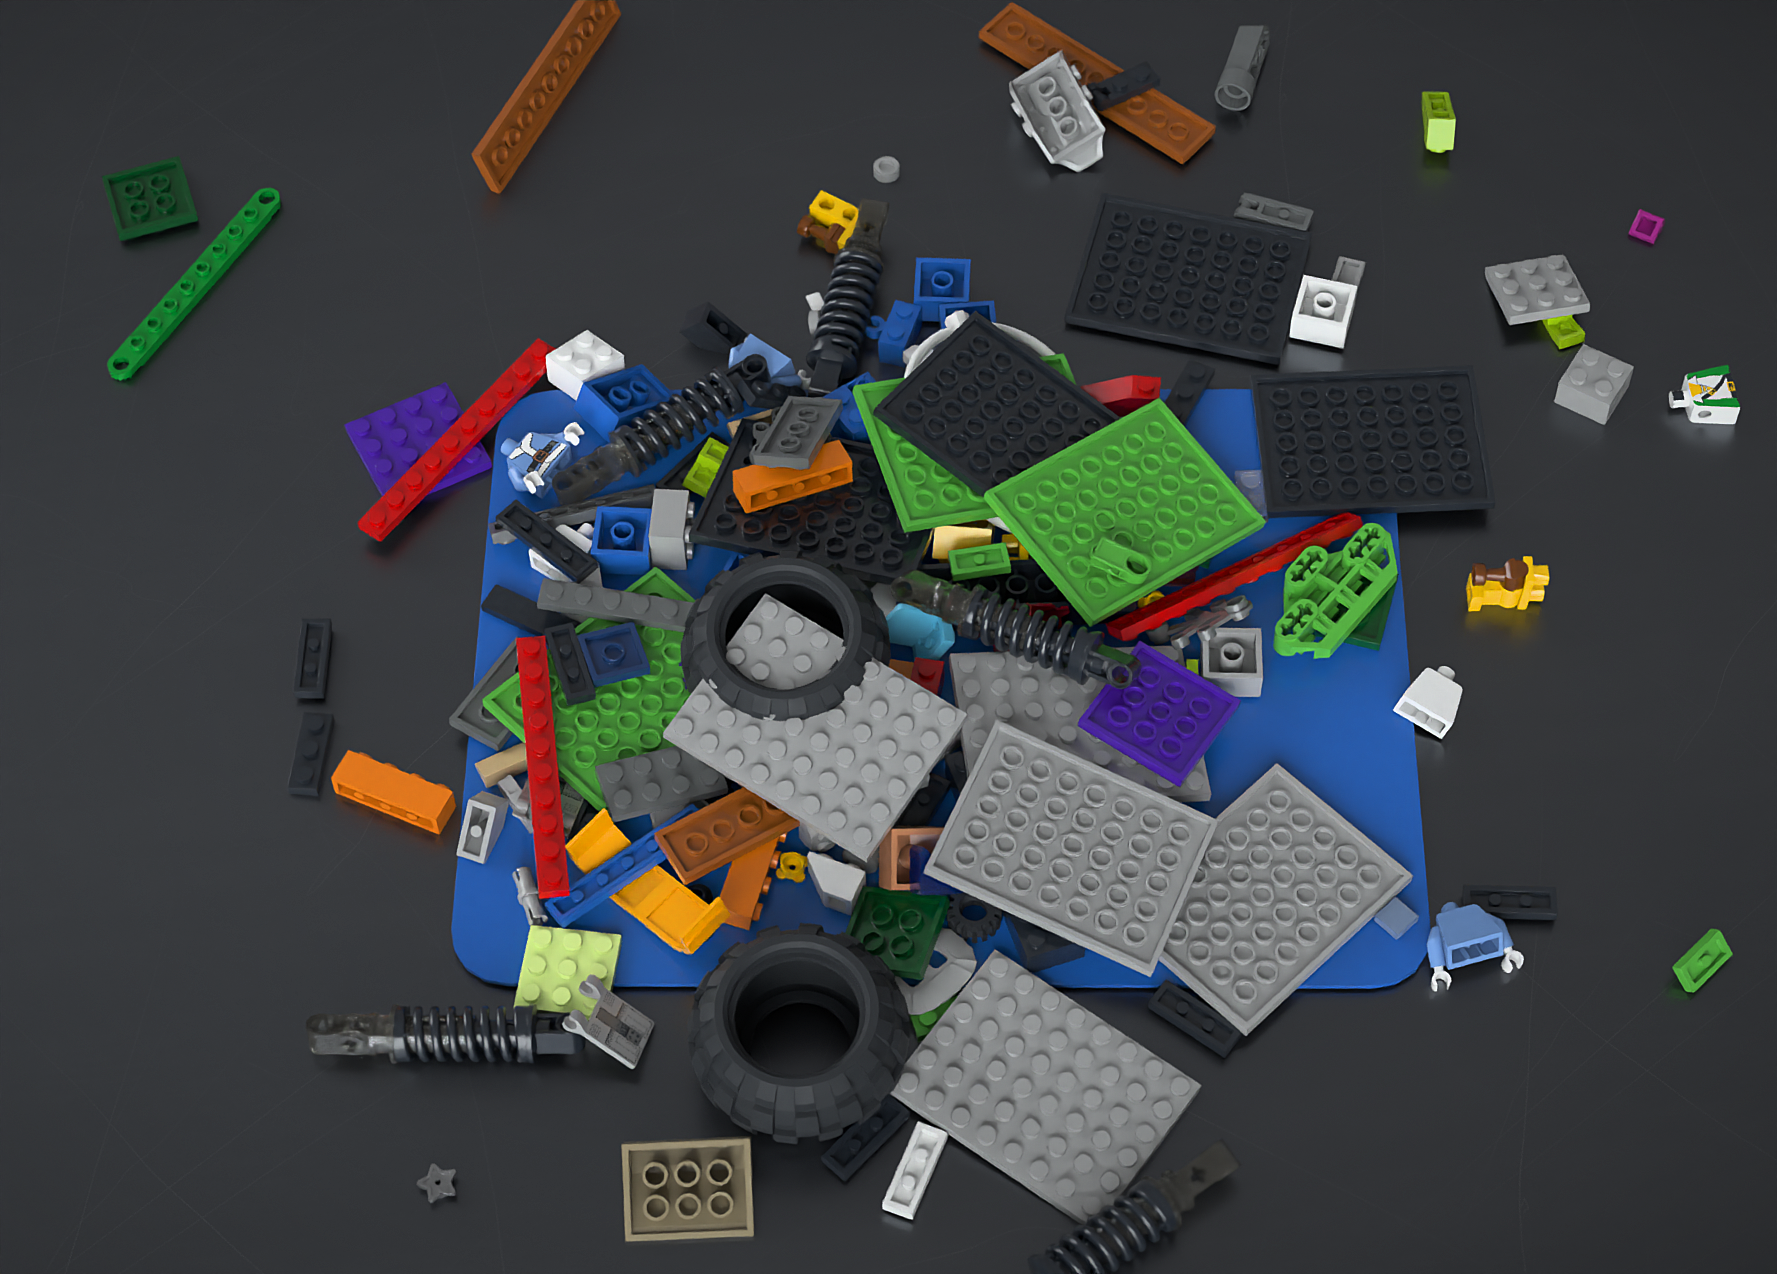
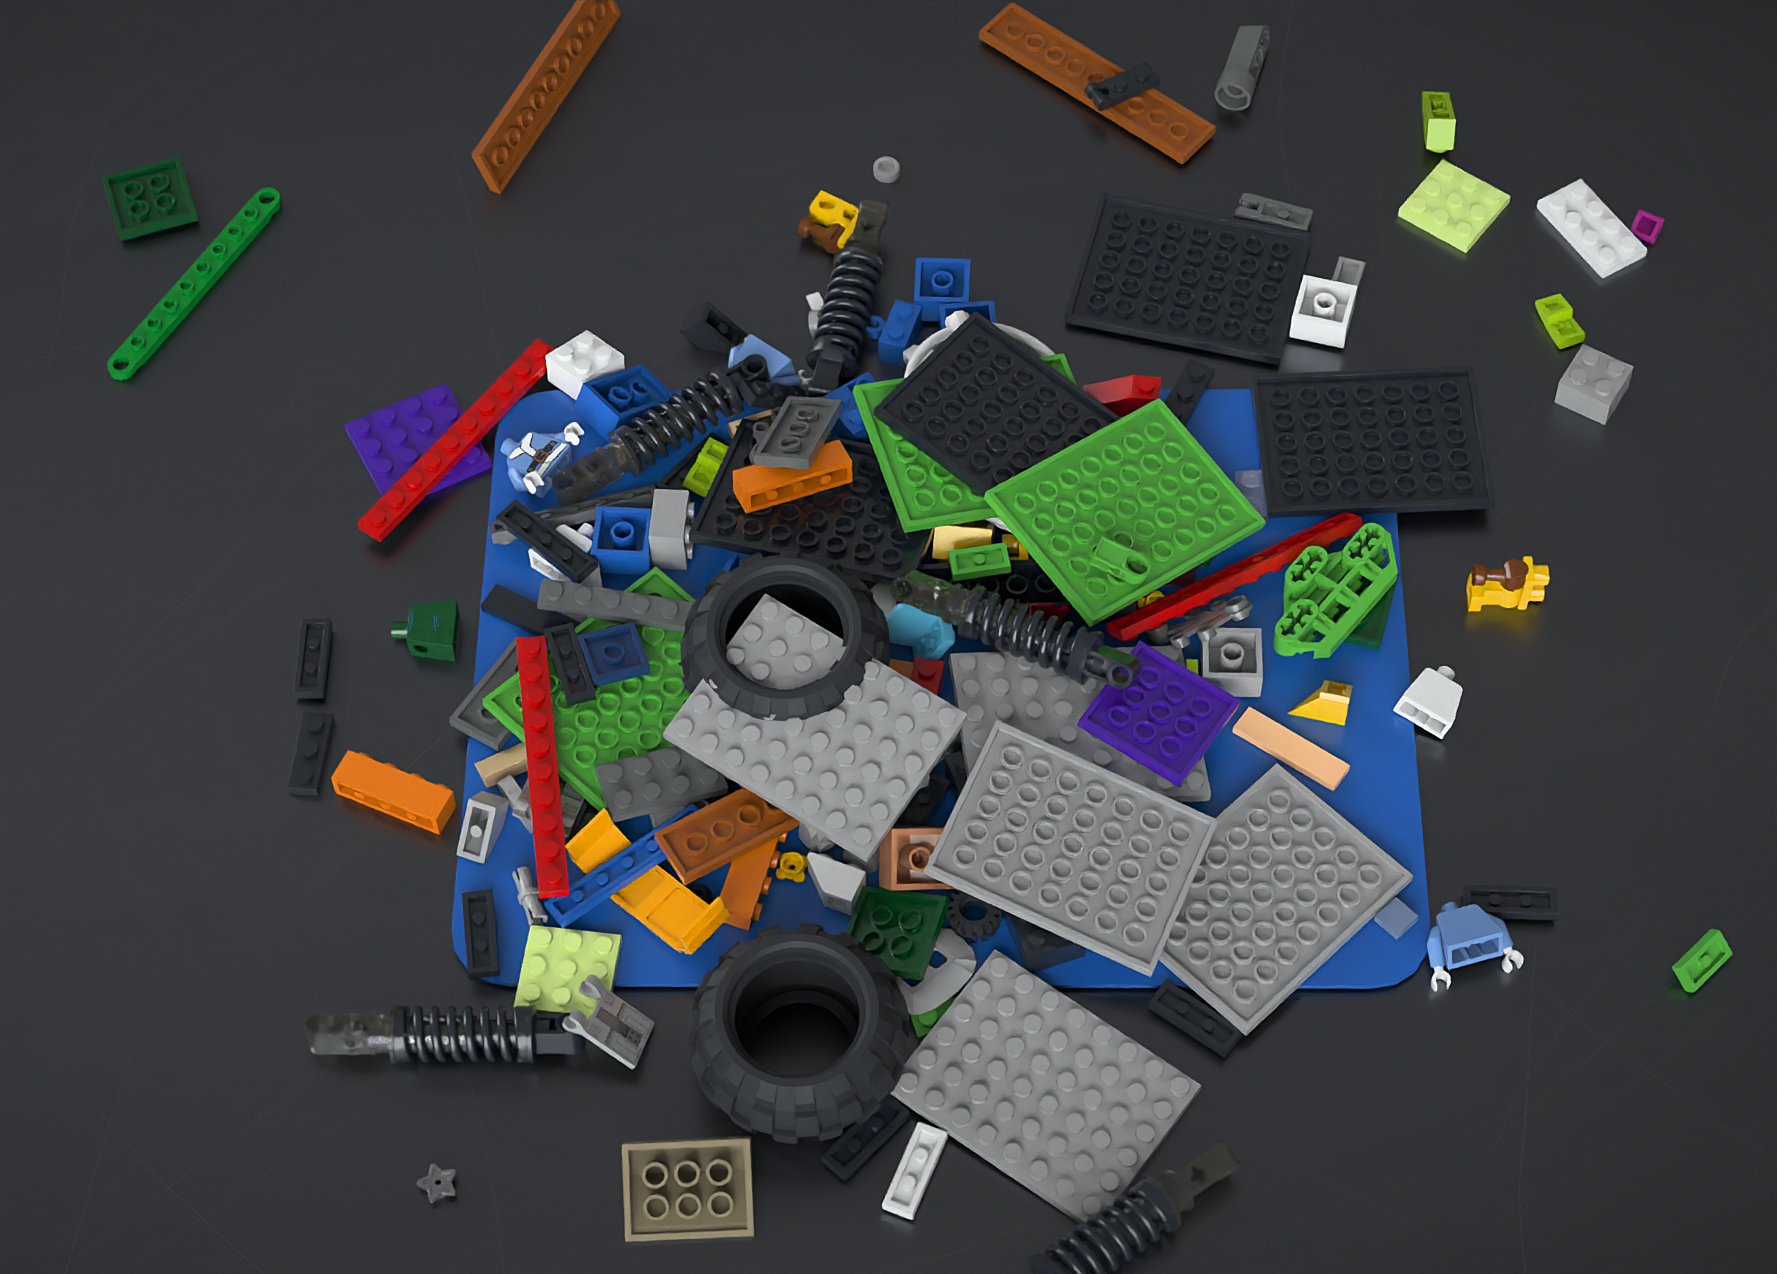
clear blue slope [910,845,963,895] -> none
light grey slope [1009,50,1105,172] -> none
light grey plate [1485,254,1590,325] -> none
torso [1669,365,1740,424] -> none
none -> dark green torso [391,599,460,661]
none -> black plate [462,889,500,980]
none -> light nougat tile [1233,707,1350,792]
none -> yellow slope [1287,680,1353,726]
none -> yellowish green plate [1398,159,1511,253]
none -> white plate [1537,179,1647,279]

